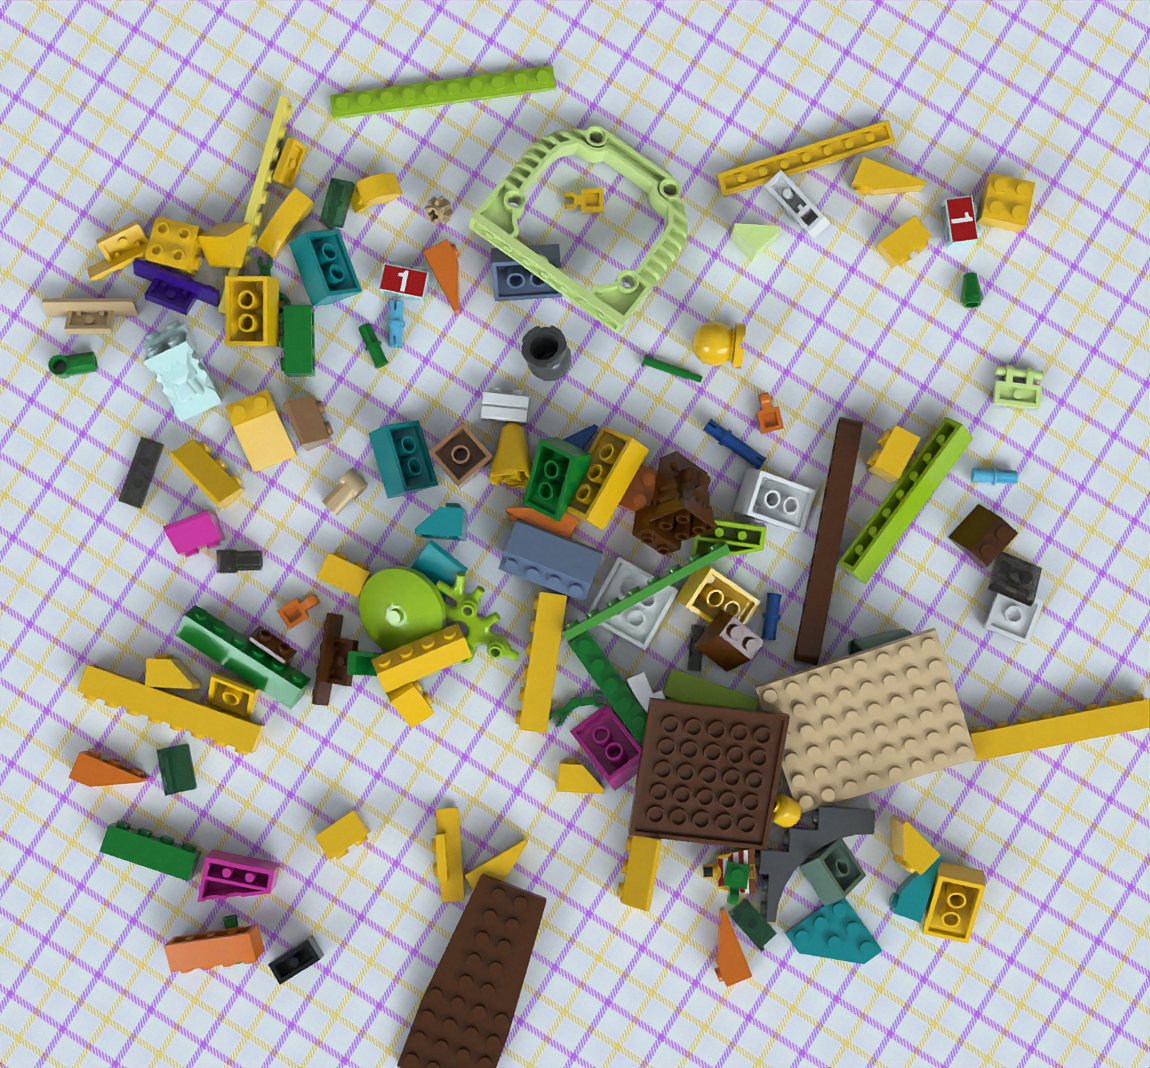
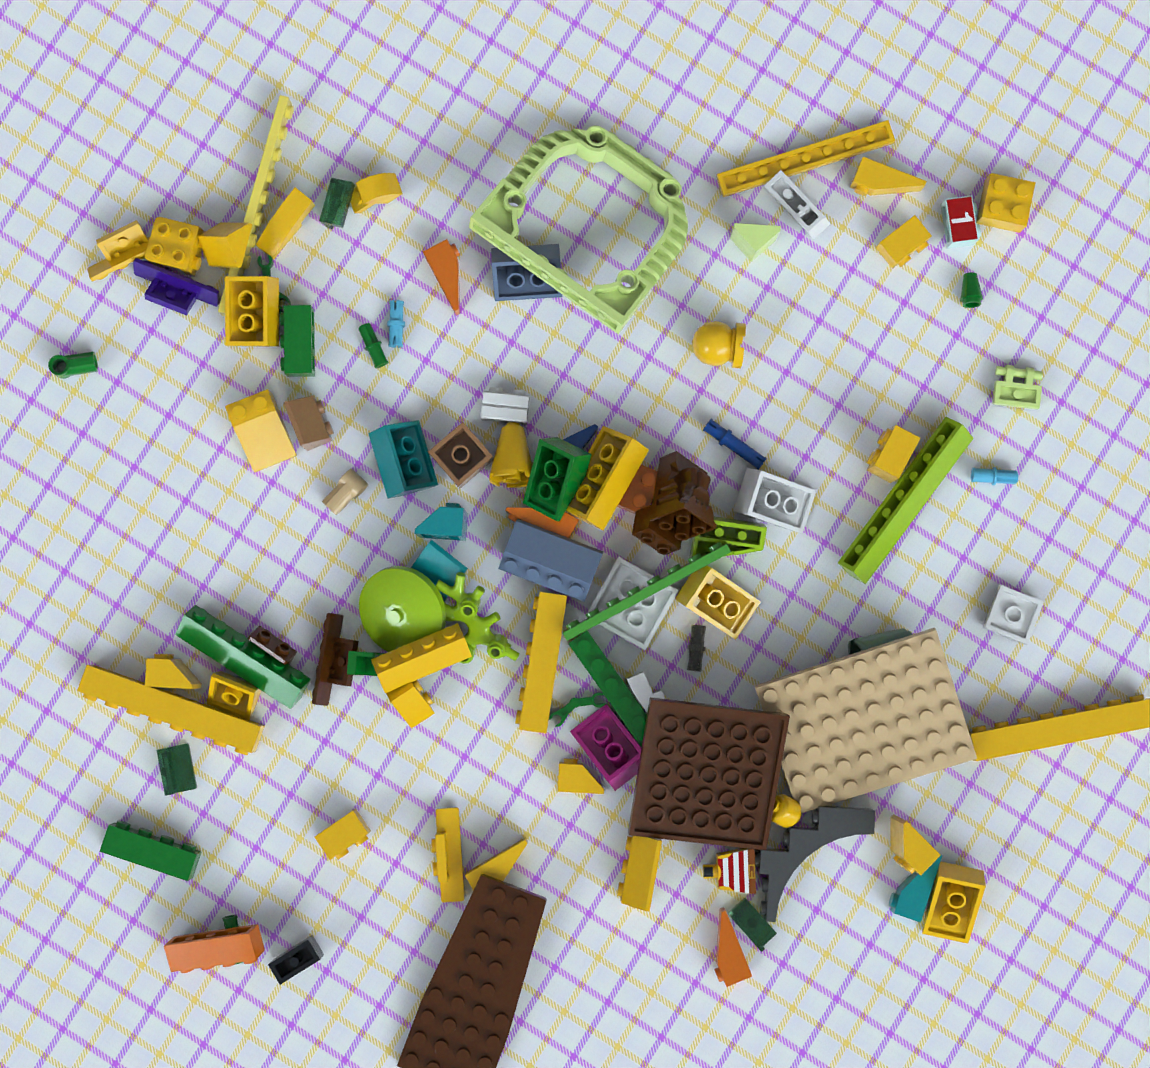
tan bracket [42,298,138,334] -> none
orange slope [69,749,149,787] -> none
clear smoke tile [118,437,164,509] -> none
light aqua brick [142,320,222,422] -> none
dark pink slope [163,510,225,558] -> none
yellow slope [168,439,245,509] -> none
dark pink wedge [197,849,280,902] -> none
clear smoke piece [216,549,263,573] -> none
yellow plate [272,137,307,189] -> none
orange plate [277,594,320,630] -> none
teal slope [289,229,362,307] -> none
yellow brick [316,551,372,598] -> none
lime plate [330,65,556,120] -> none
red brick [378,261,431,303] -> none
tan gear [424,196,454,225] -> none
dark grey tile [521,325,572,381] -> none
yellow plate [565,188,604,213] -> none
green piece [641,354,703,383] -> none
lime brick [663,668,759,710] -> none
reddish brown slope [694,609,765,672] -> none
green plate [723,861,750,905] -> none
orange plate [756,392,784,434] -> none
blue pin [761,593,782,641] -> none
teal plate [785,898,883,964] -> none
reddish brown beam [794,417,863,666] -> none
sand green slope [799,838,866,906] -> none
reddish brown slope [947,504,1018,568] -> none
clear smoke plate [987,551,1042,607] -> none

